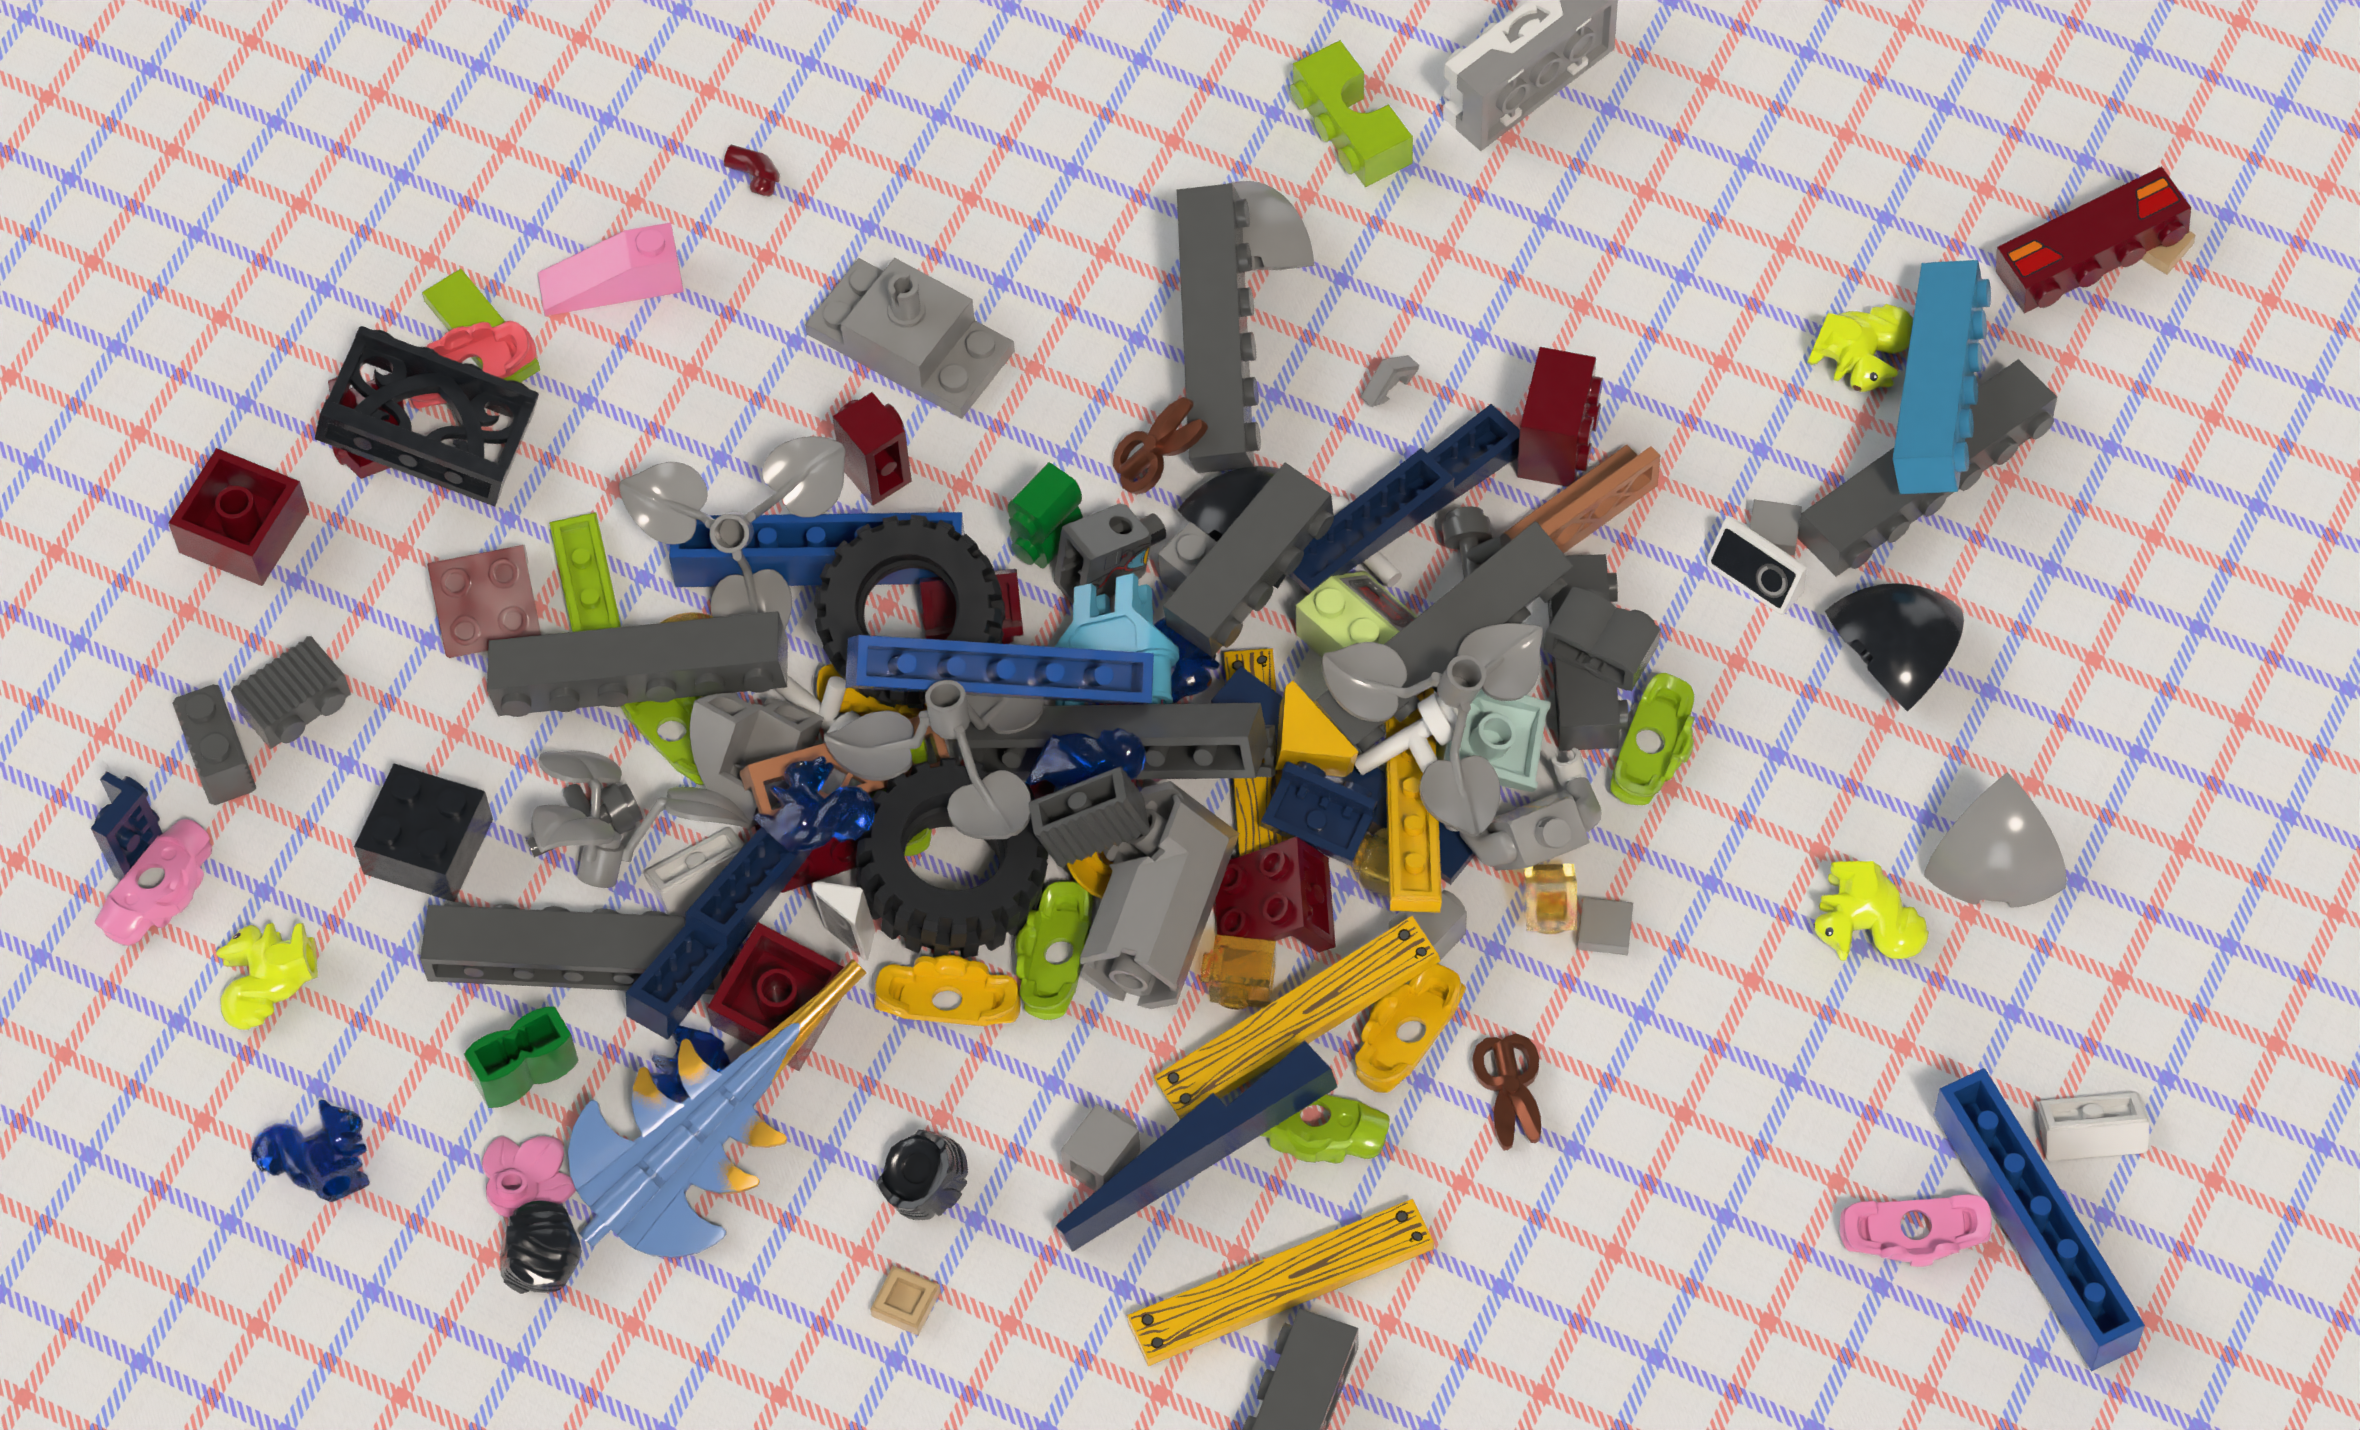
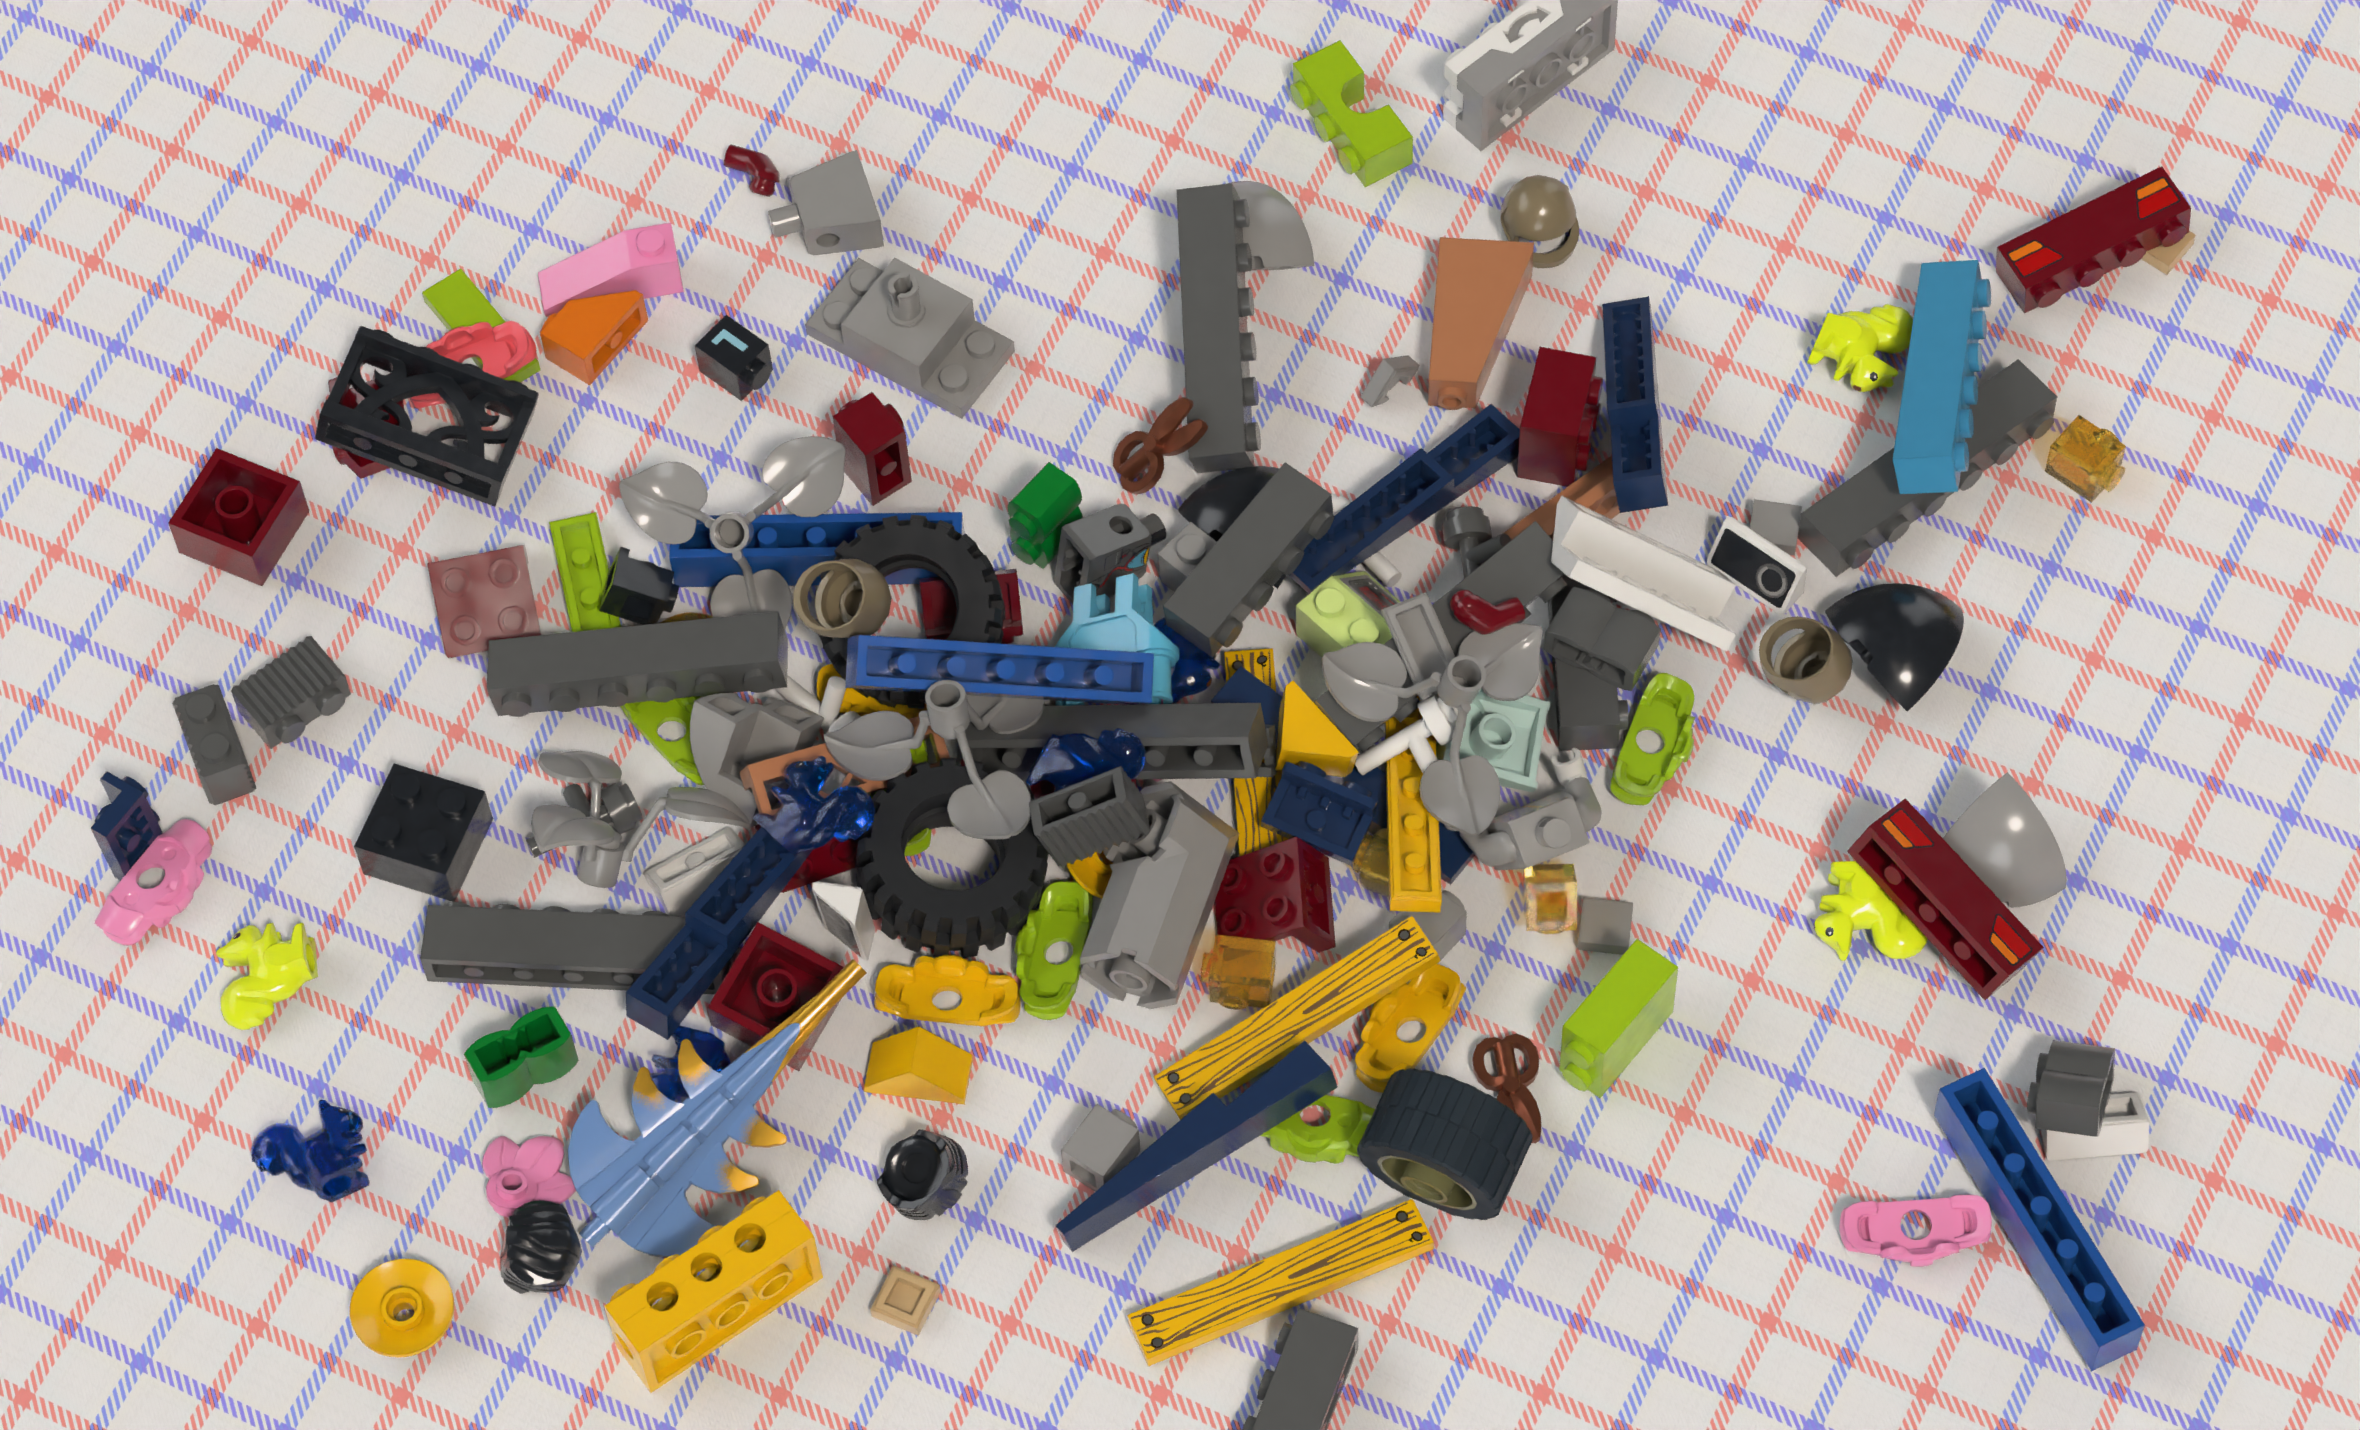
none -> yellow dish [350,1259,454,1358]
none -> orange slope [540,290,648,385]
none -> black brick [599,547,679,625]
none -> yellow brick [604,1190,823,1393]
none -> black brick [695,315,773,401]
none -> light grey torso [768,150,884,255]
none -> dark tan helmet [793,559,892,638]
none -> yellow slope [864,1026,973,1105]
none -> black wheel [1357,1068,1533,1220]
none -> light grey tile [1381,592,1455,701]
none -> nougat slope [1428,237,1534,410]
none -> dark red arm [1450,590,1525,635]
none -> dark tan helmet [1500,175,1579,268]
none -> white slope [1551,496,1736,652]
none -> lime brick [1559,939,1678,1098]
none -> dark blue slope [1602,296,1668,513]
none -> dark tan helmet [1759,616,1853,705]
none -> dark red brick [1847,798,2044,1000]
none -> dark grey brick [2027,1040,2115,1137]
none -> clear yellow brick [2045,415,2126,503]

